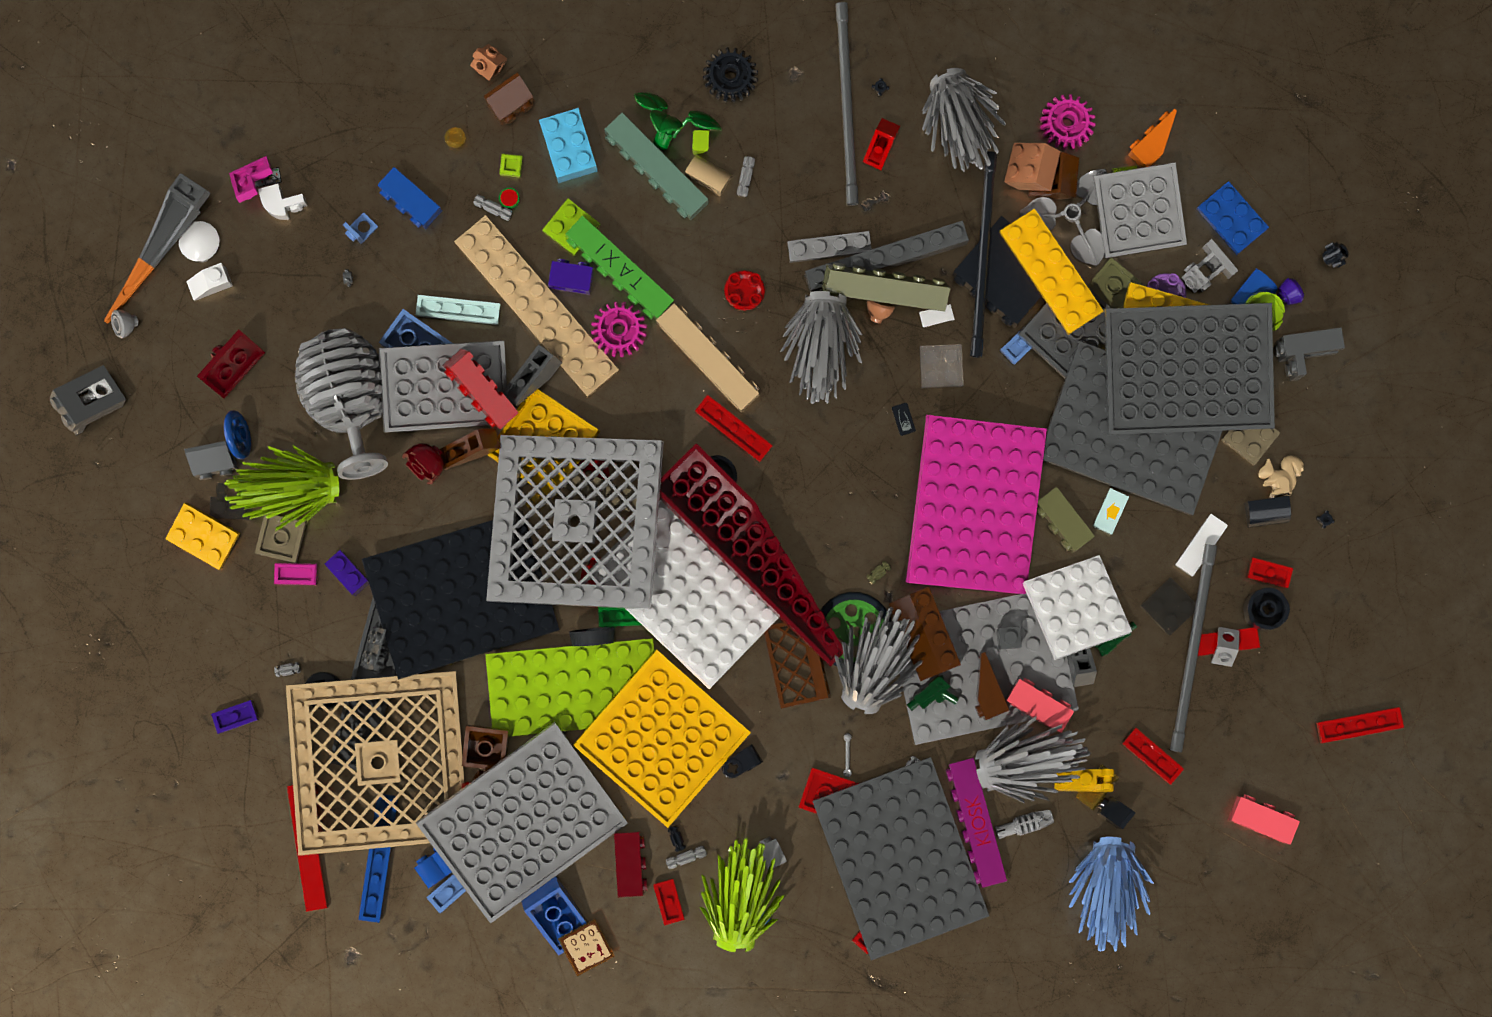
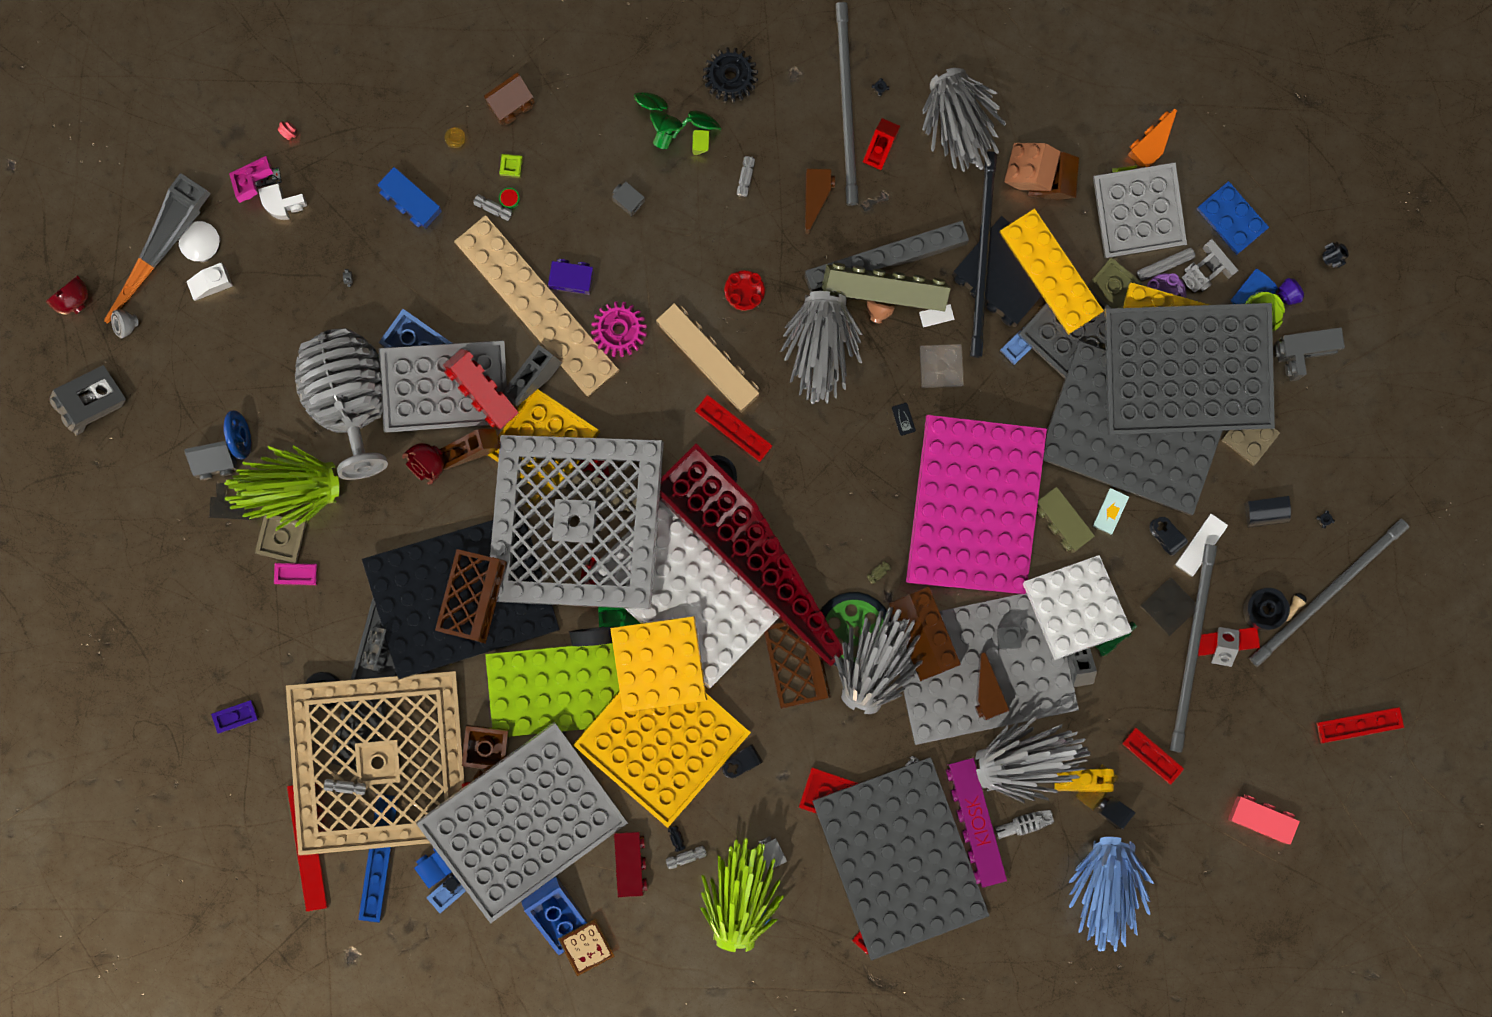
yellow plate [166,502,240,570] -> none
dark red plate [197,329,265,399] -> none
light grey piece [274,662,301,677] -> none
dark purple brick [325,550,369,596] -> none
medium blue bracket [343,213,378,244] -> none
light aqua plate [415,295,501,325] -> none
nougat brick [470,44,507,81] -> none
medium azure brick [539,108,597,183] -> none
lime plate [542,199,600,256] -> none
bright green brick [565,216,674,320] -> none
sand green brick [604,113,709,220] -> none
red plate [653,878,685,926] -> none
tan brick [685,155,733,196] -> none
light grey plate [787,231,872,263] -> none
light grey hinge [843,733,852,777] -> none
dark green piece [907,675,959,711] -> none
coral brick [1005,678,1074,733] -> none
light grey plant [1020,169,1107,266] -> none
dark pink gear [1040,94,1096,150] -> none
red plate [1246,558,1293,588] -> none
tan animal [1258,455,1304,498] -> none
none -> dark red cylinder [46,275,88,315]
none -> coral plate [278,121,297,140]
none -> light grey axle [324,779,366,795]
none -> reddish brown fence [435,549,507,644]
none -> black piece [443,875,461,894]
none -> yellow plate [610,616,707,712]
none -> dark grey brick [612,182,645,217]
none -> reddish brown slope [805,169,835,234]
none -> light grey axle [1137,248,1195,281]
none -> black piece [1149,517,1188,557]
none -> dark grey piece [1249,519,1410,667]
none -> tan piece [1286,593,1307,622]

